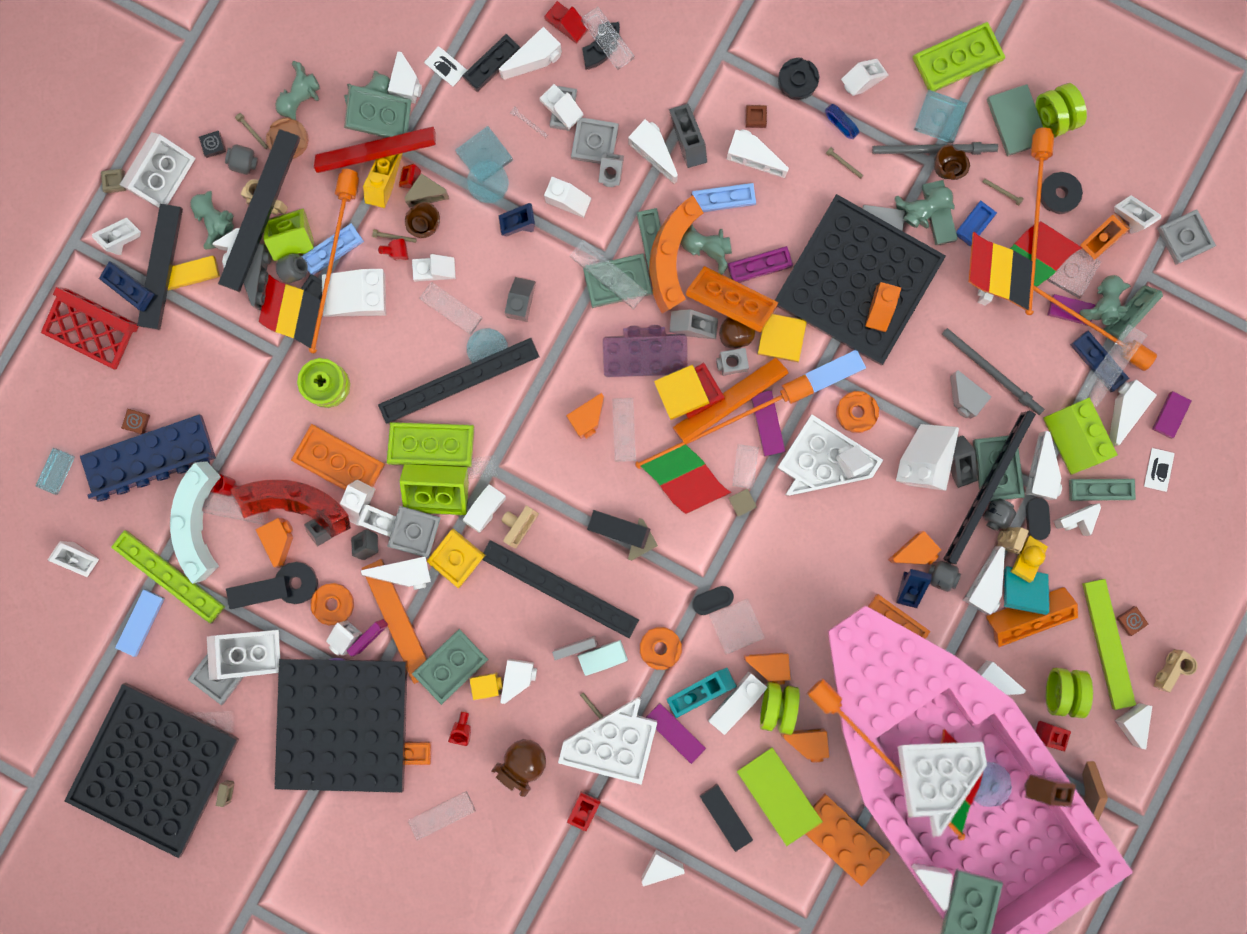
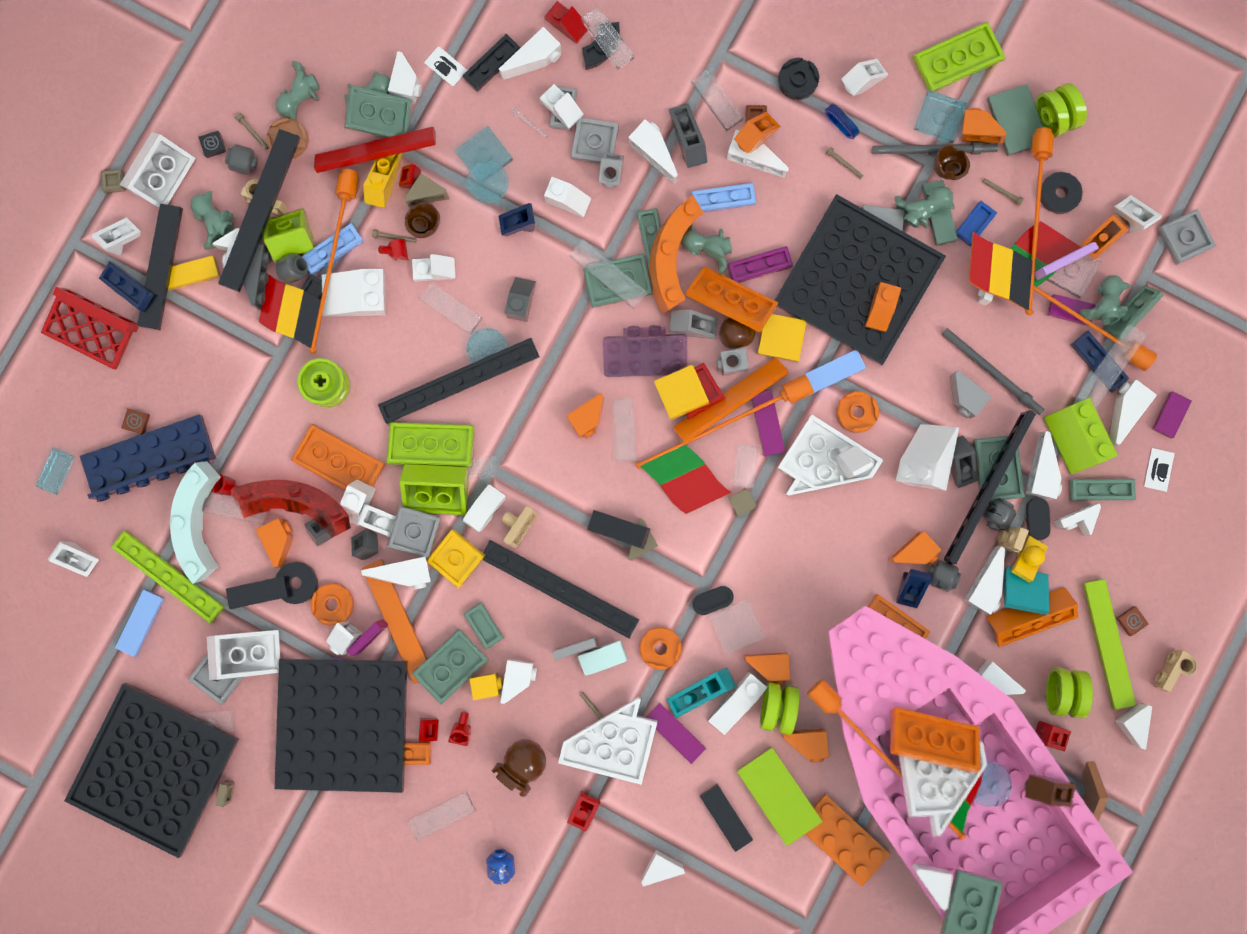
none -> red slope [419,718,439,742]
none -> sand green tile [464,602,504,650]
none -> blue head [486,849,515,884]
none -> clear tile [691,69,744,132]
none -> orange slope [734,112,781,154]
none -> orange plate [890,707,980,773]
none -> orange slope [961,108,1006,143]
none -> lavender tile [1034,242,1099,280]

